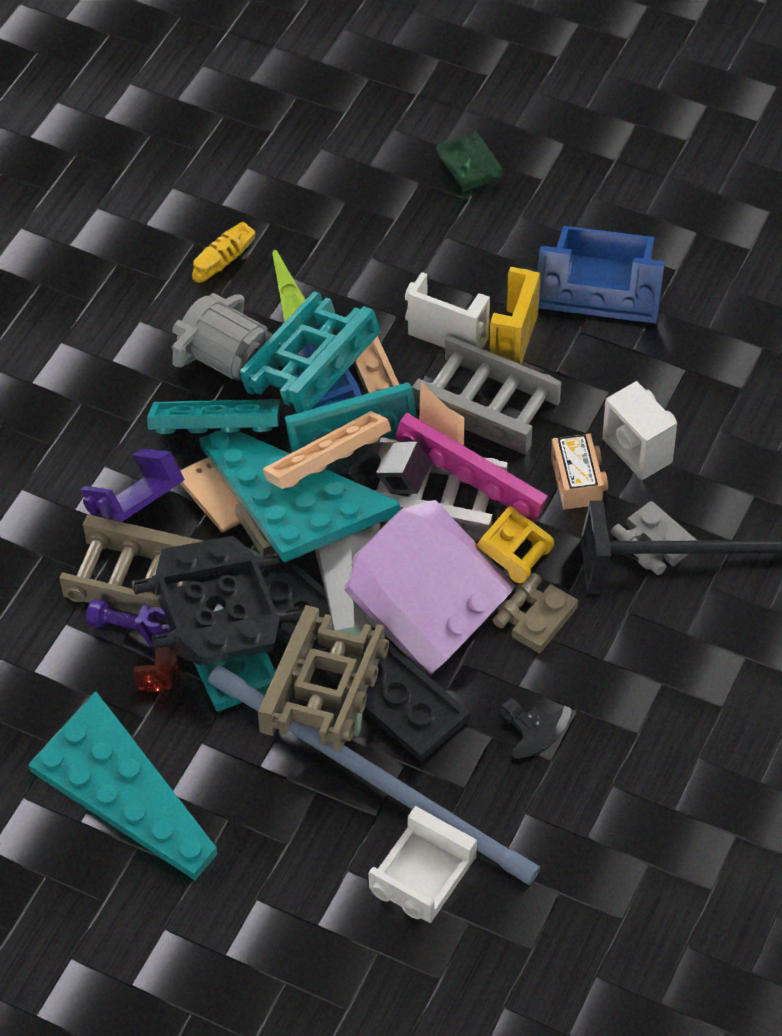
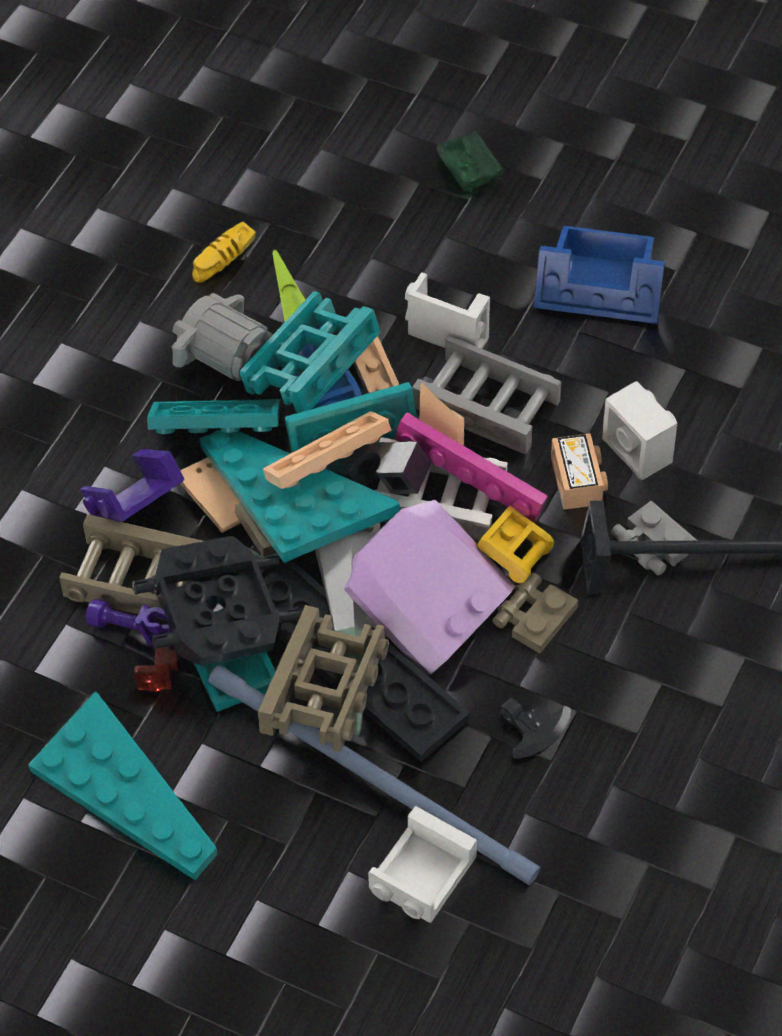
yellow panel [490,267,540,365] -> none

